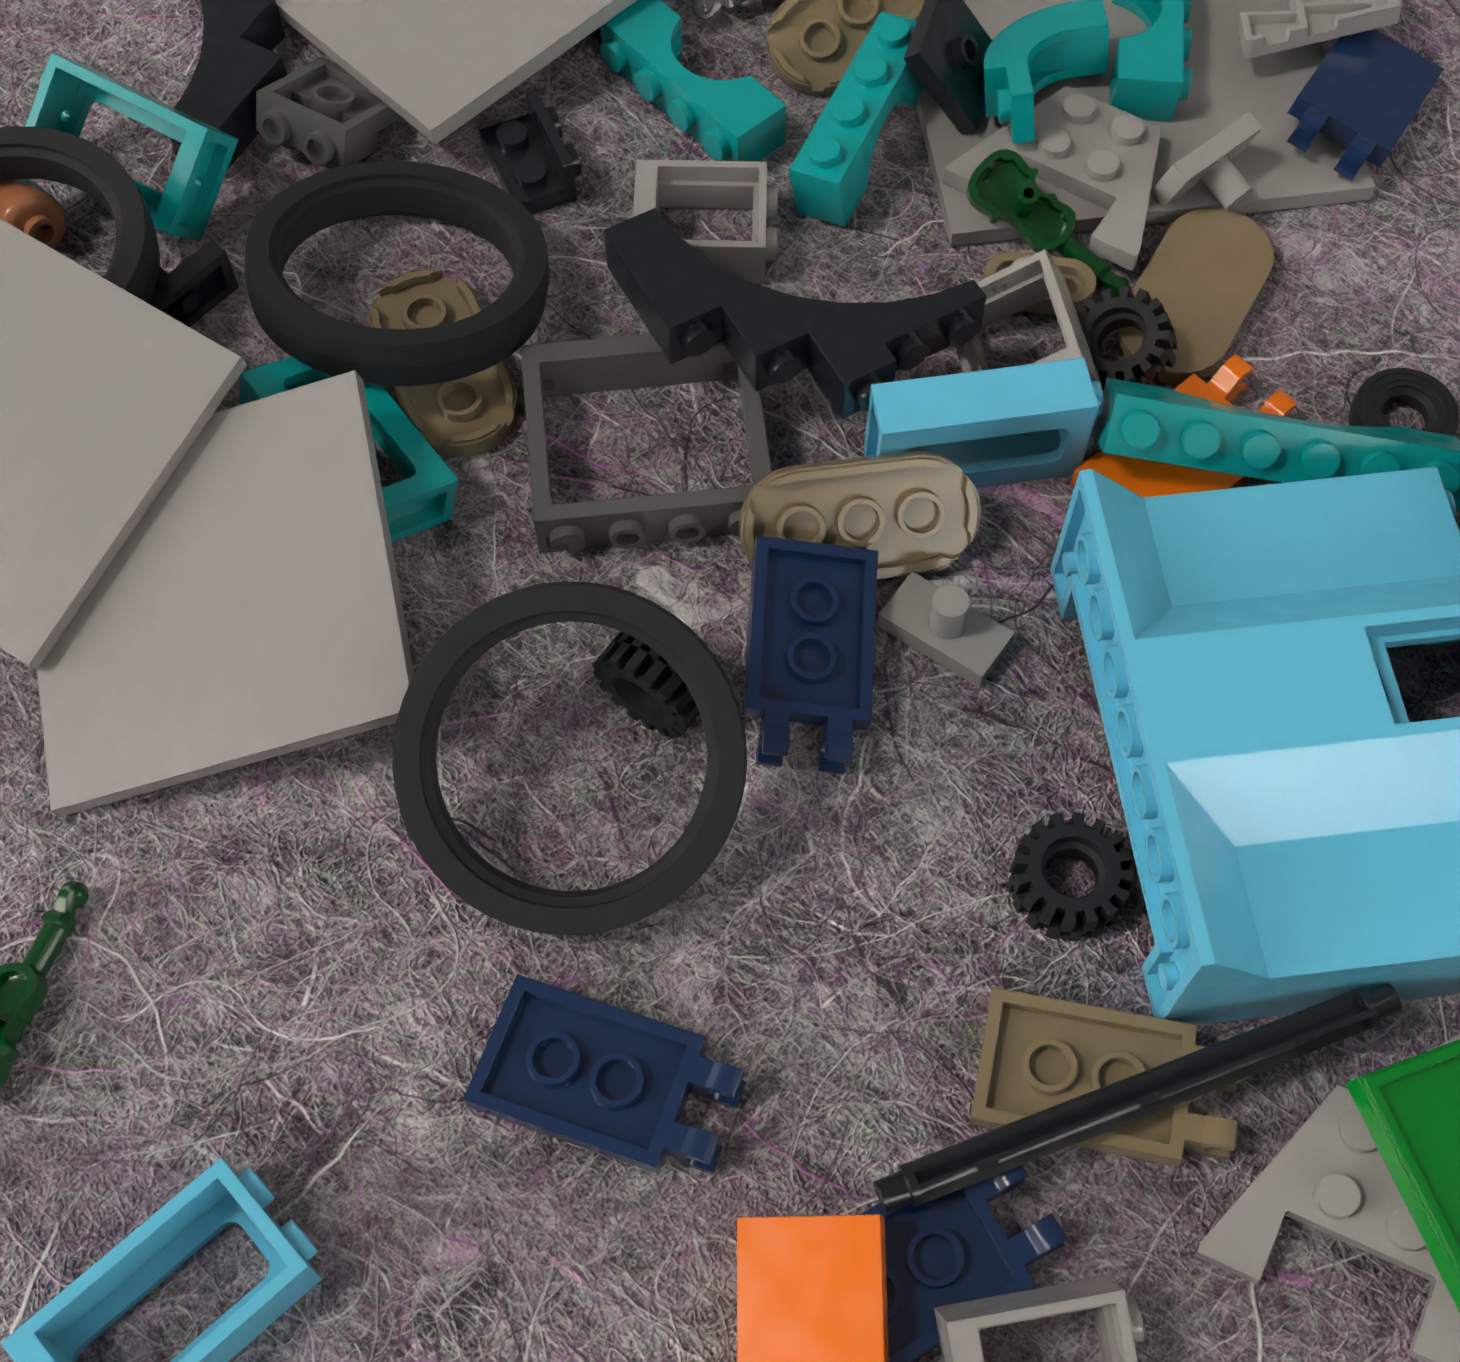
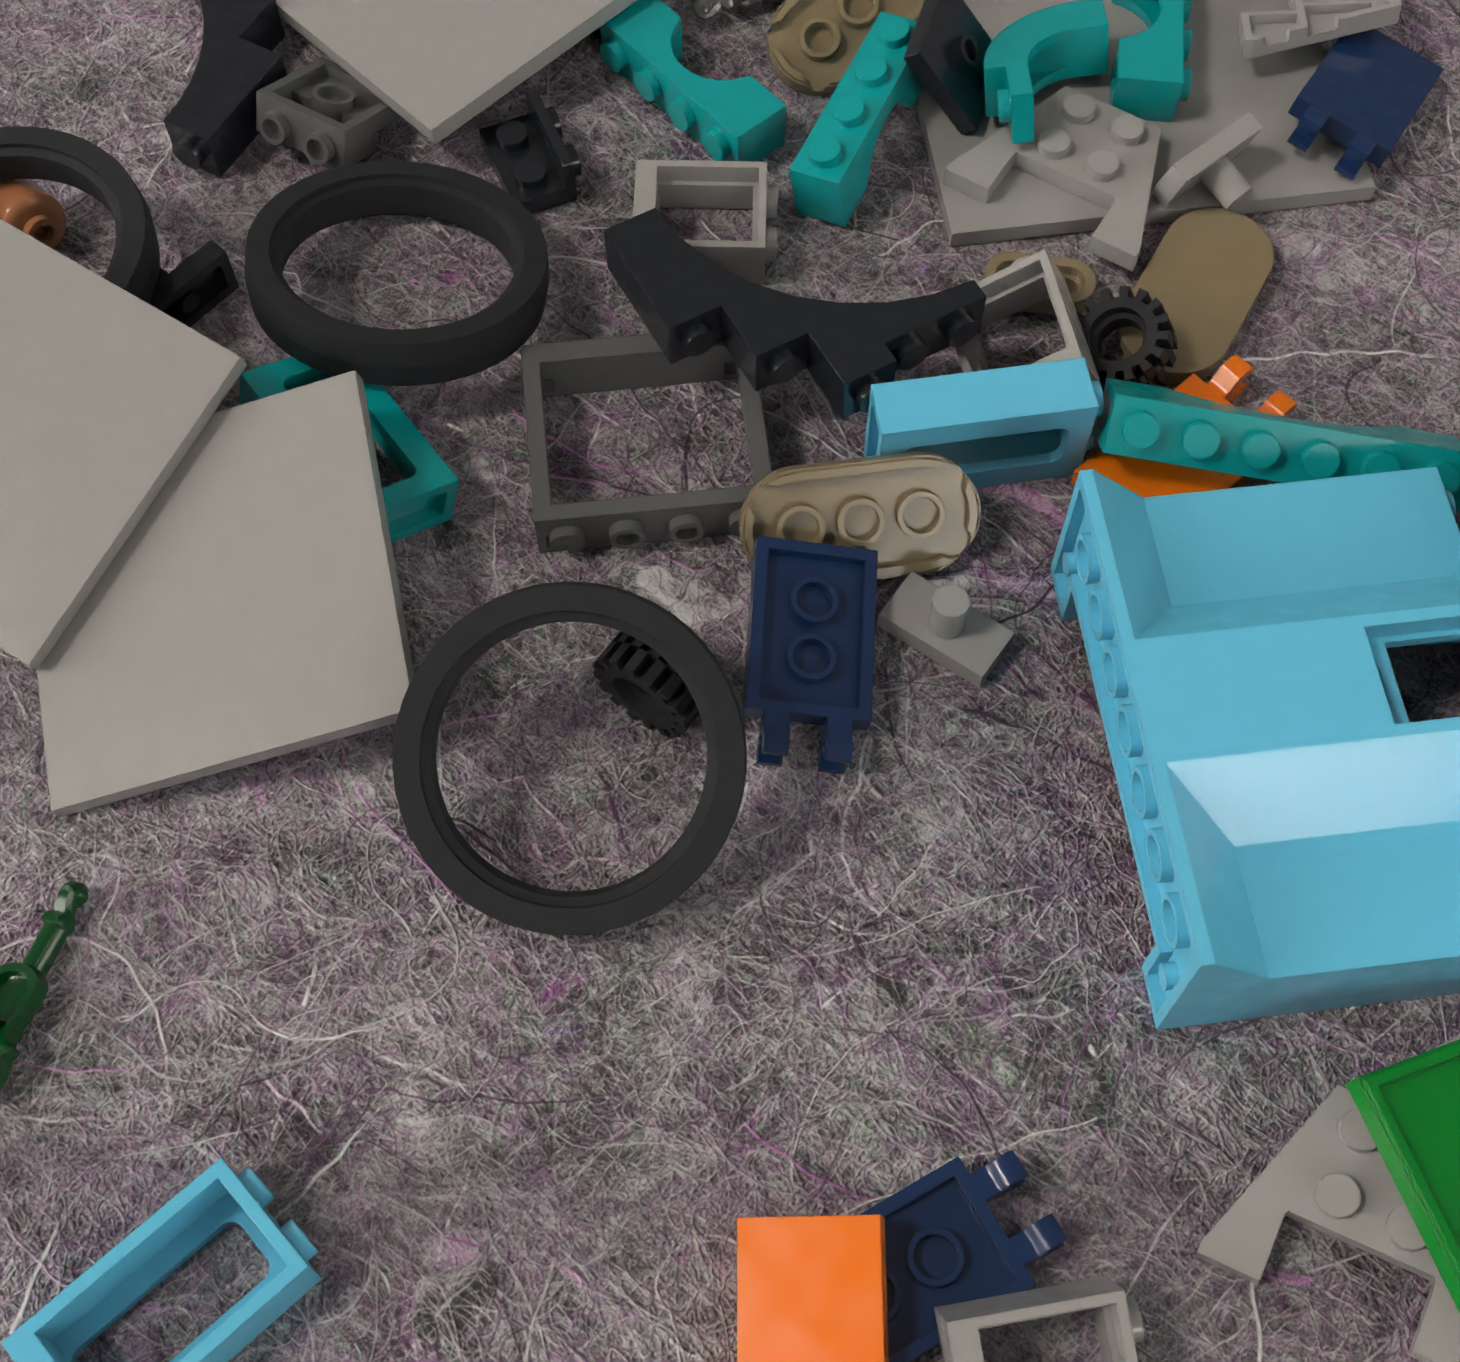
teal piece [24,52,239,241] -> none
dark tan tile [368,269,519,458] -> none
dark blue tile [463,974,746,1174] -> none
black piece [873,983,1402,1213] -> none
dark green piece [966,149,1129,298] -> none
dark tan tile [969,987,1242,1167] -> none
black tyre [1008,812,1135,941] -> none
black tyre [1348,368,1459,436] -> none

